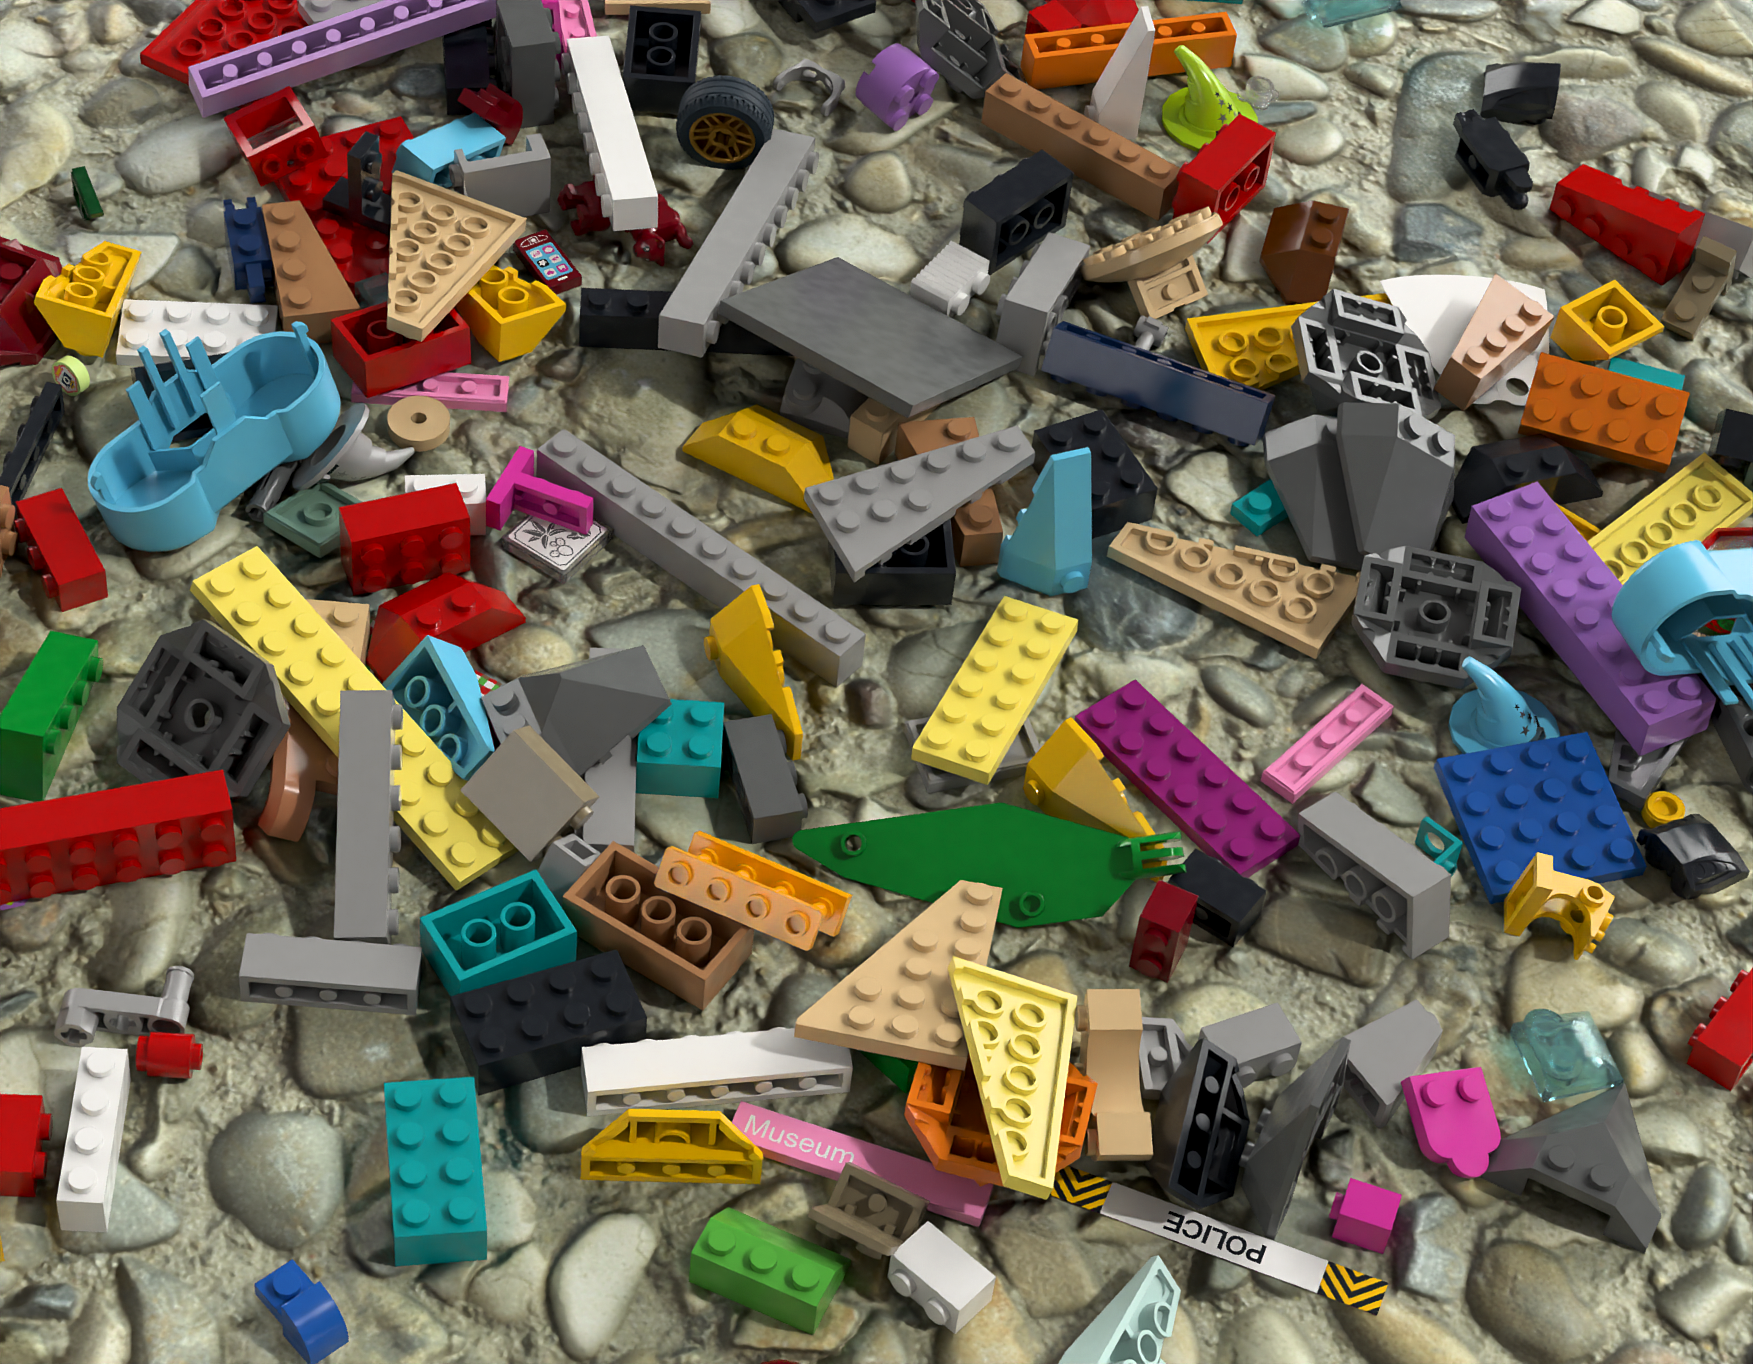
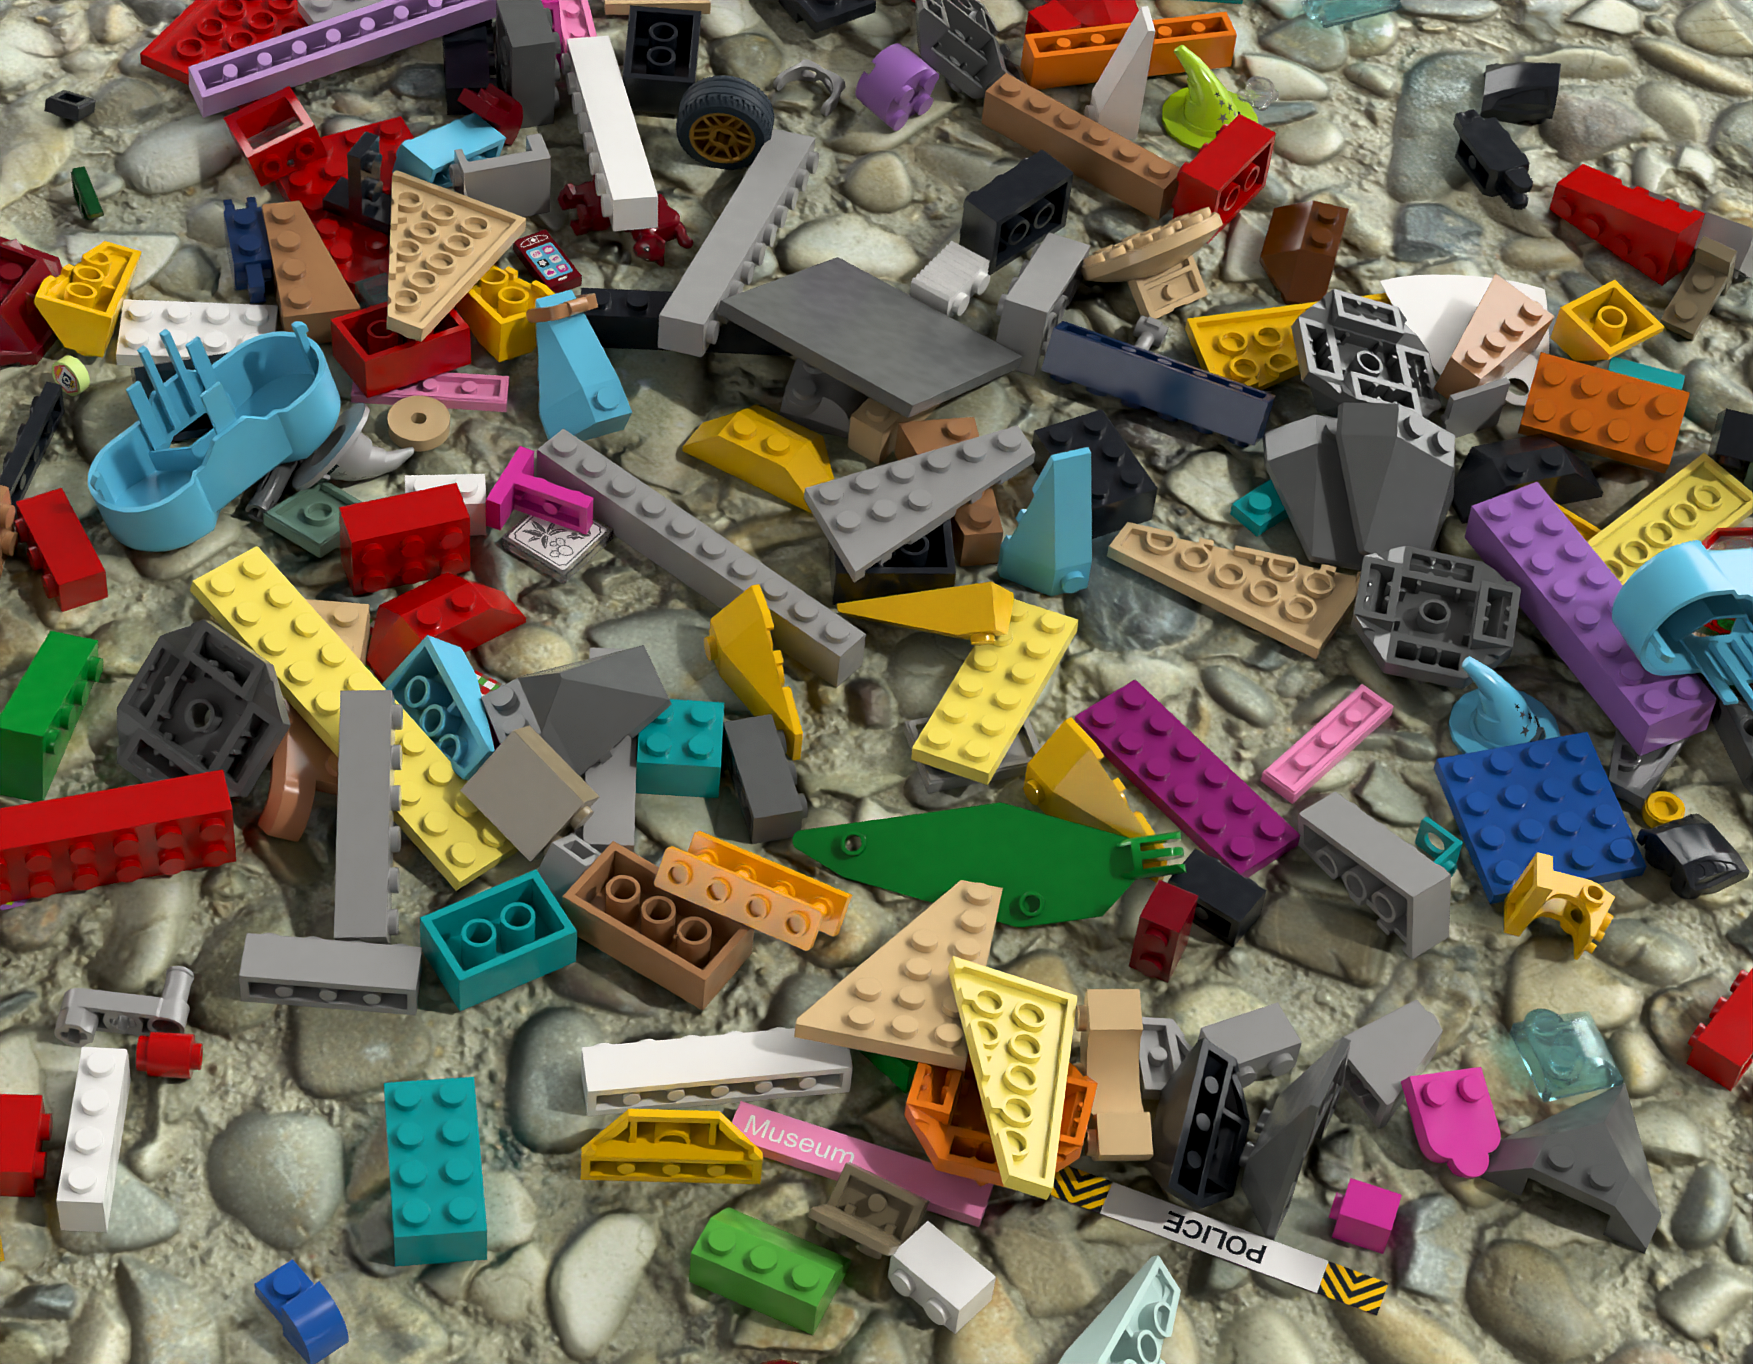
black brick [450,949,647,1096] -> none
none -> black tile [44,90,96,121]
none -> medium nougat piece [526,293,598,323]
none -> medium azure wedge [535,289,632,441]
none -> yellow wedge [837,581,1014,645]
none -> light grey piece [1440,377,1510,438]

